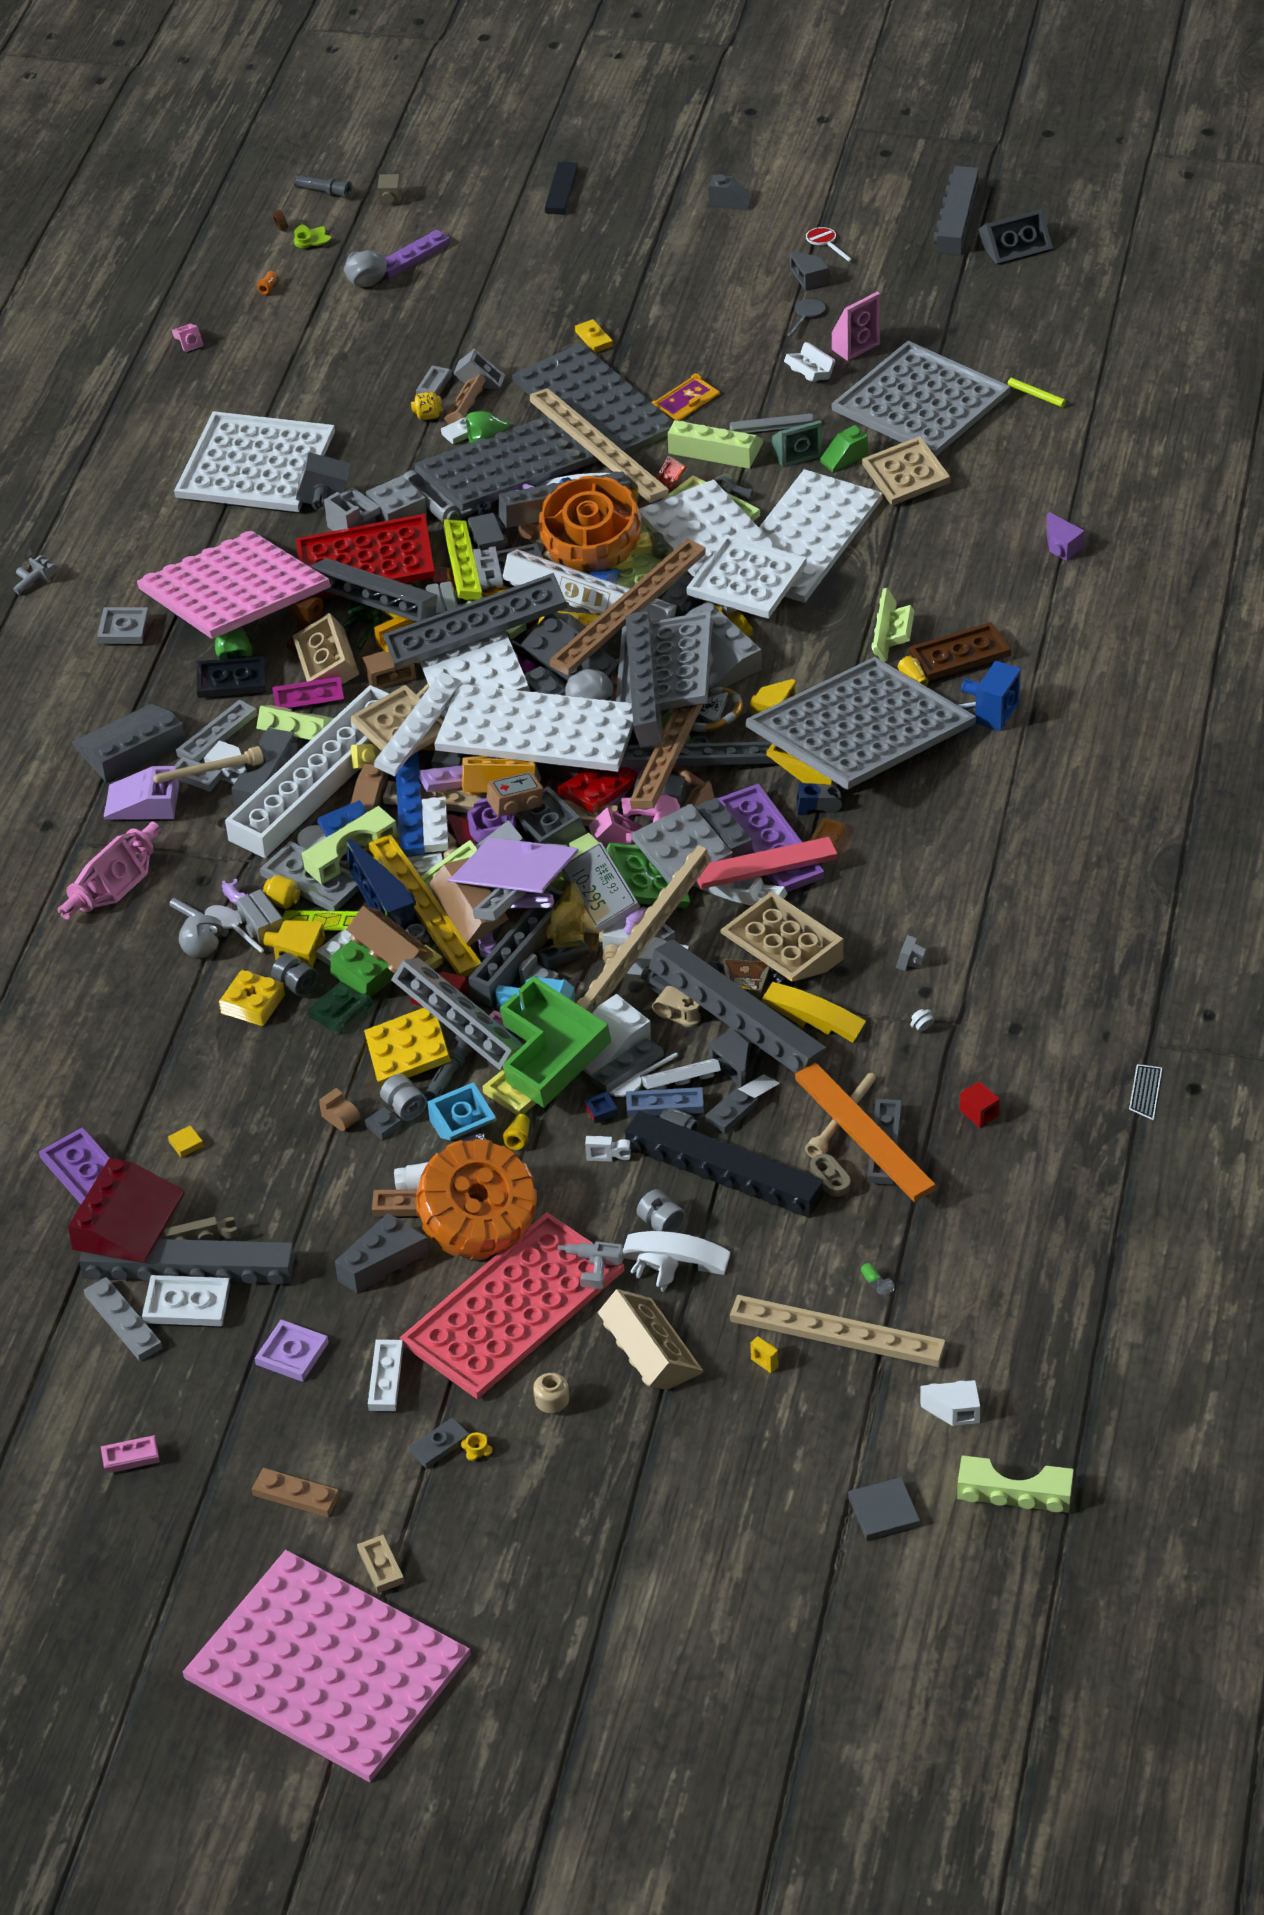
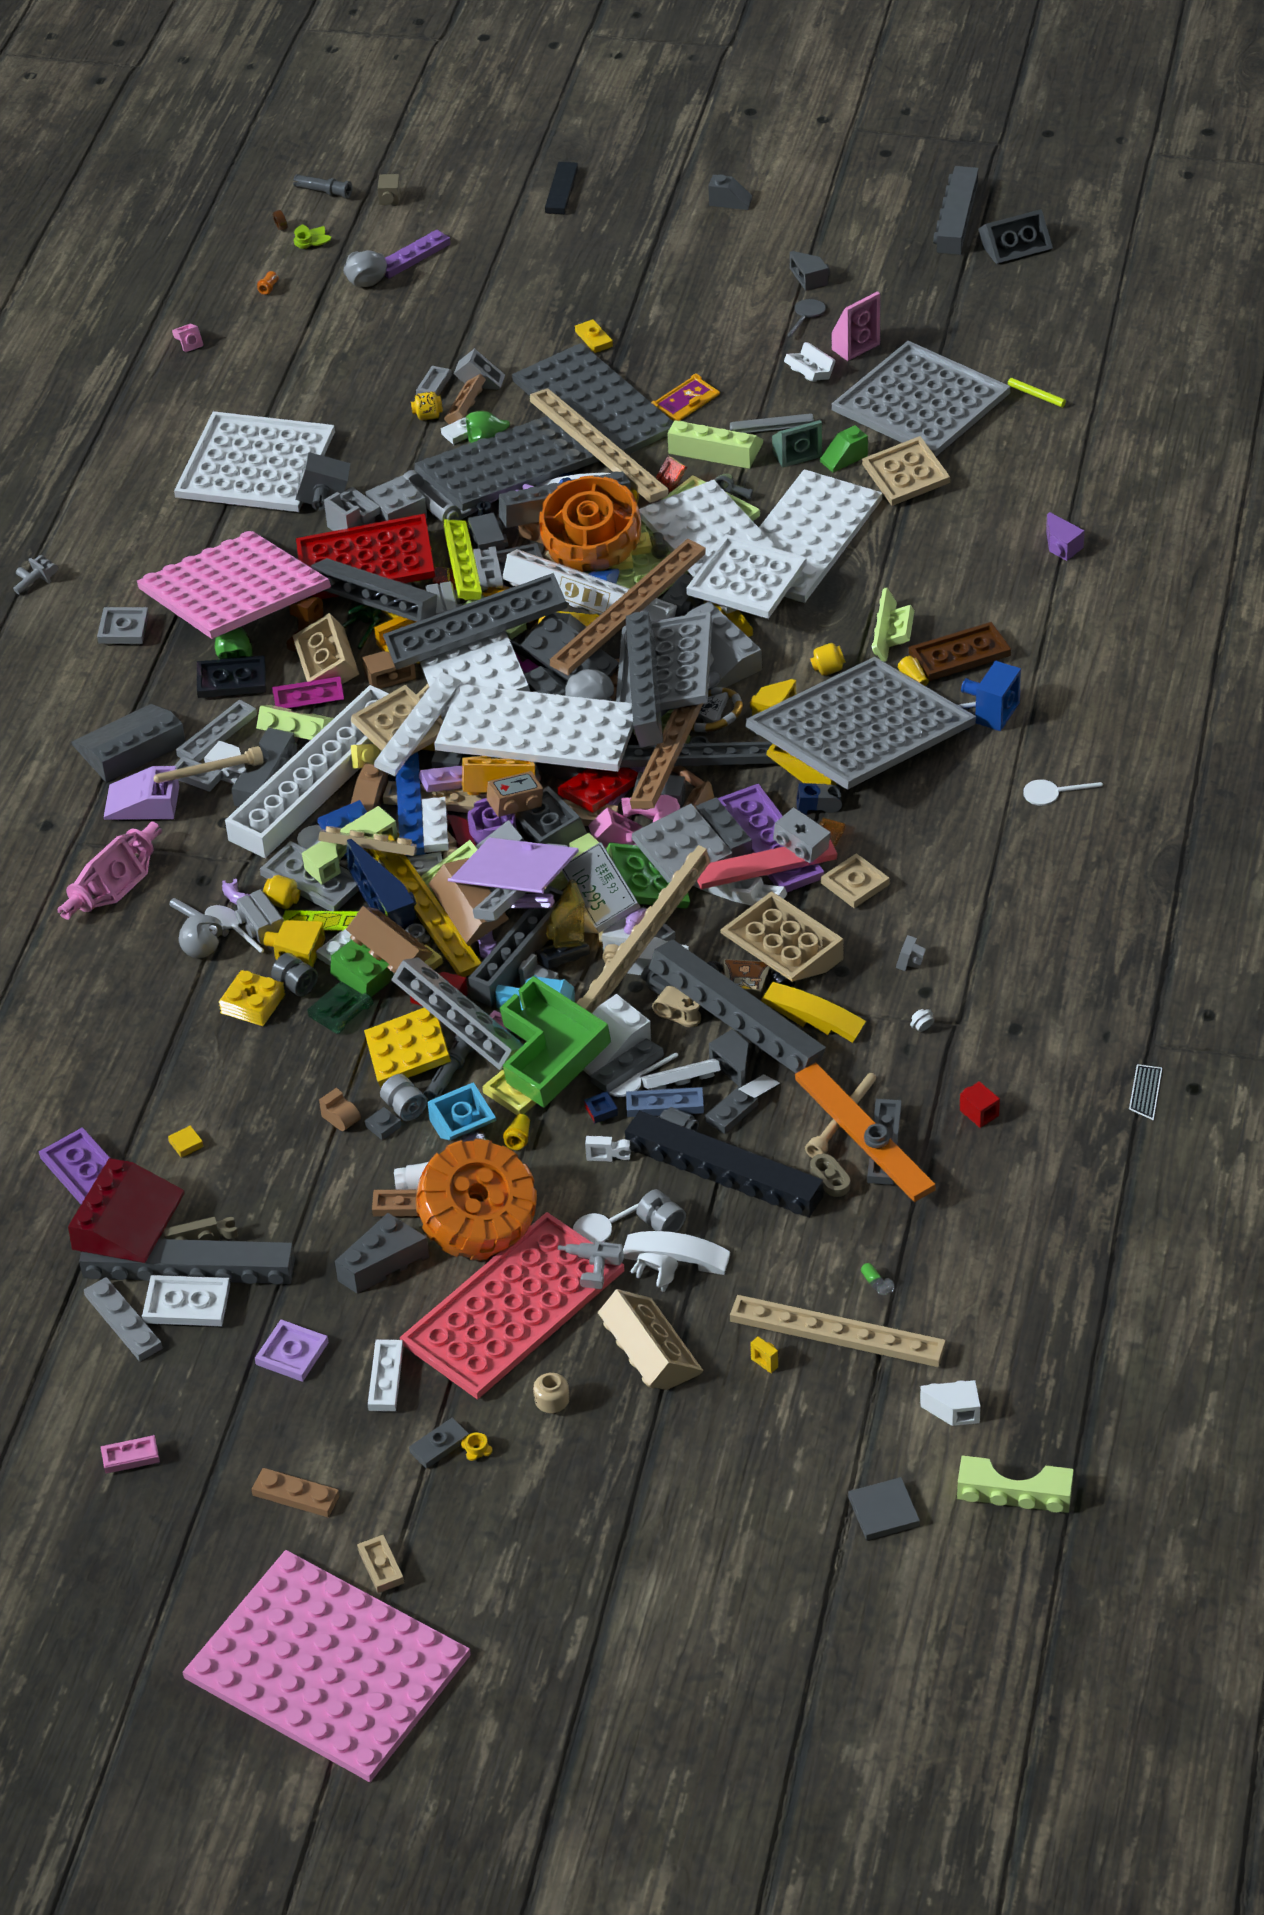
piece [806,227,851,262] -> none
none -> tan plate [318,826,417,856]
none -> white piece [573,1203,639,1244]
none -> light grey brick [773,807,831,864]
none -> yellow head [810,643,846,676]
none -> tan plate [821,853,890,908]
none -> dark grey plate [864,1124,890,1148]
none -> white piece [1024,780,1103,806]

